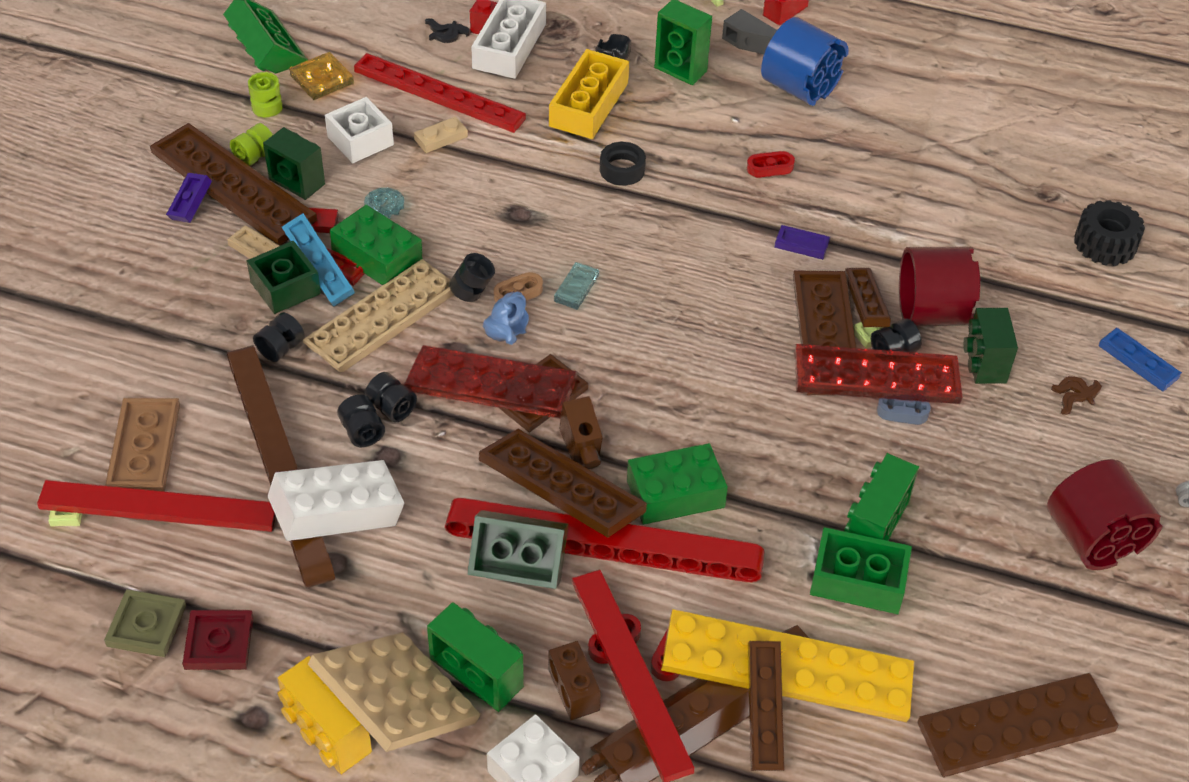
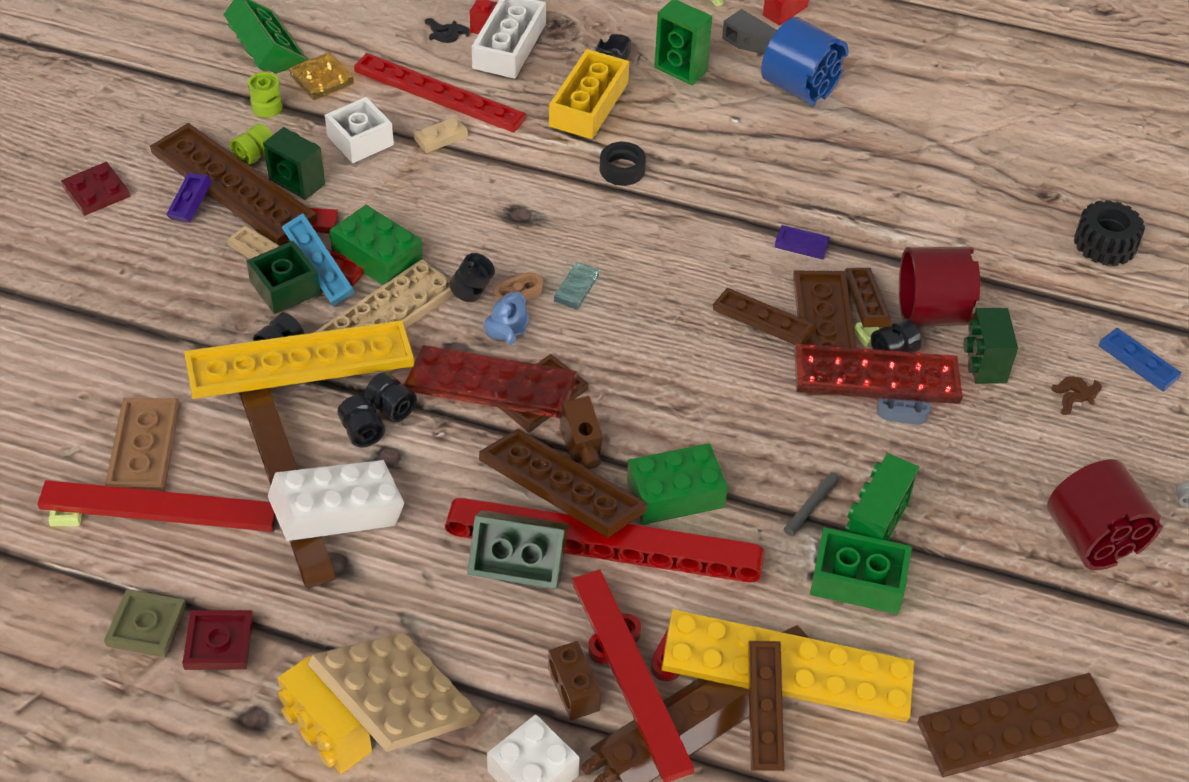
clear light blue gear [364,188,404,219] -> none
green brick [427,602,524,712] -> none
red plate [746,151,795,178] -> none
none -> dark red plate [61,162,130,216]
none -> yellow plate [184,320,414,399]
none -> reddish brown tile [713,288,816,348]
none -> dark grey bar [784,472,839,536]

